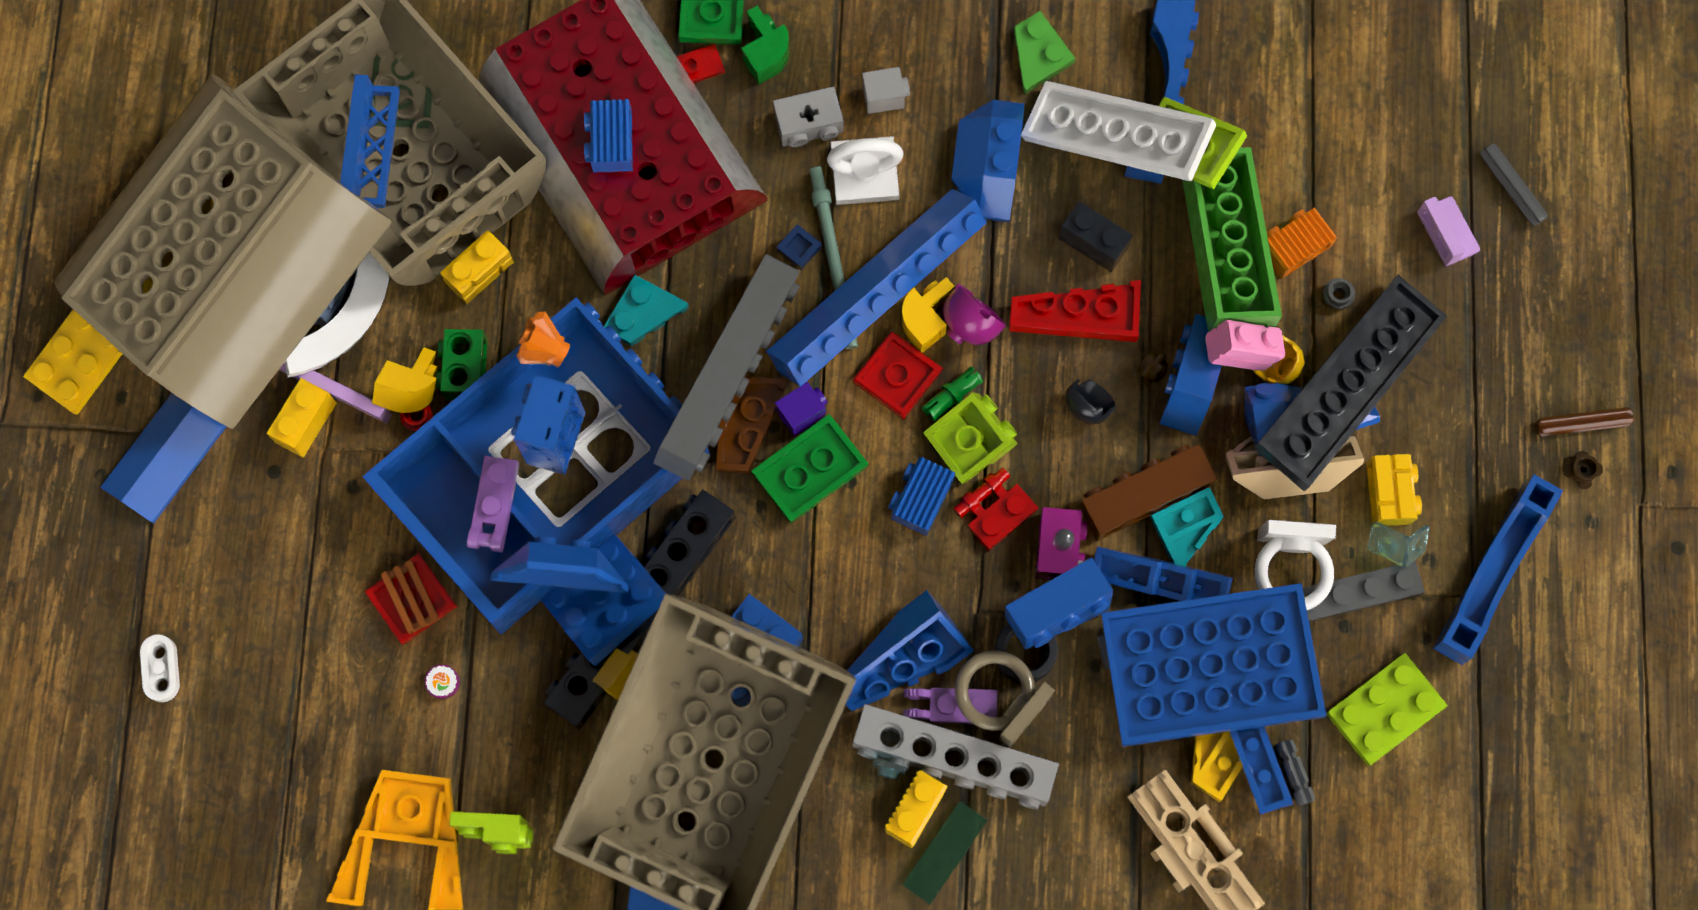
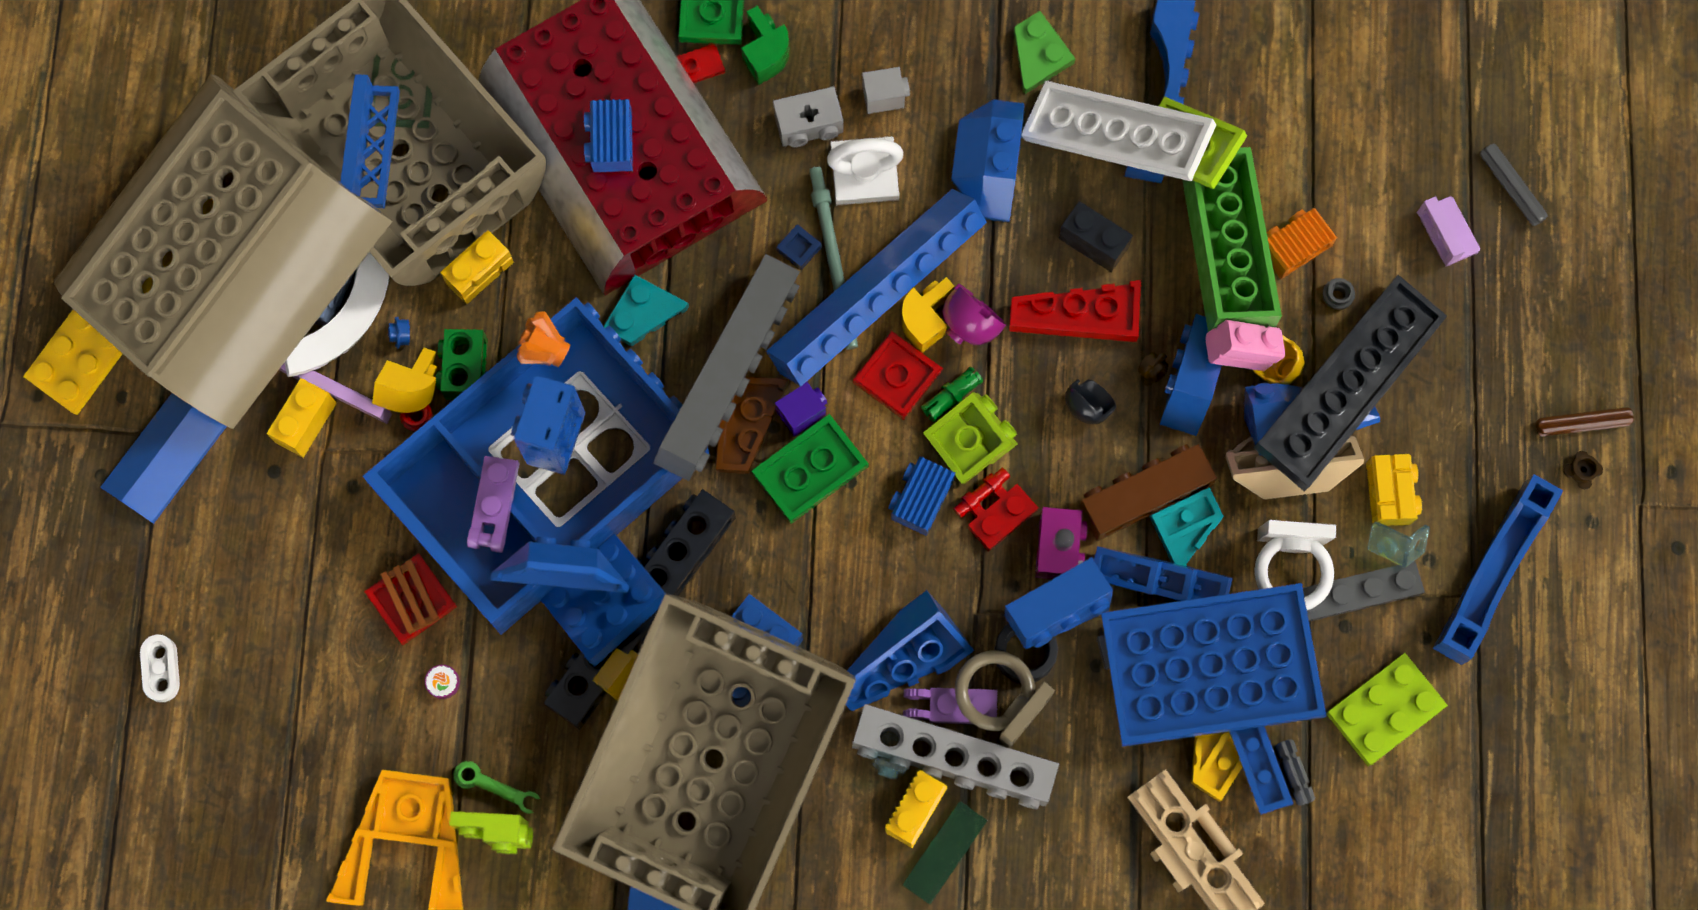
none -> blue plate [388,317,410,348]
none -> bright green brick [453,761,540,814]

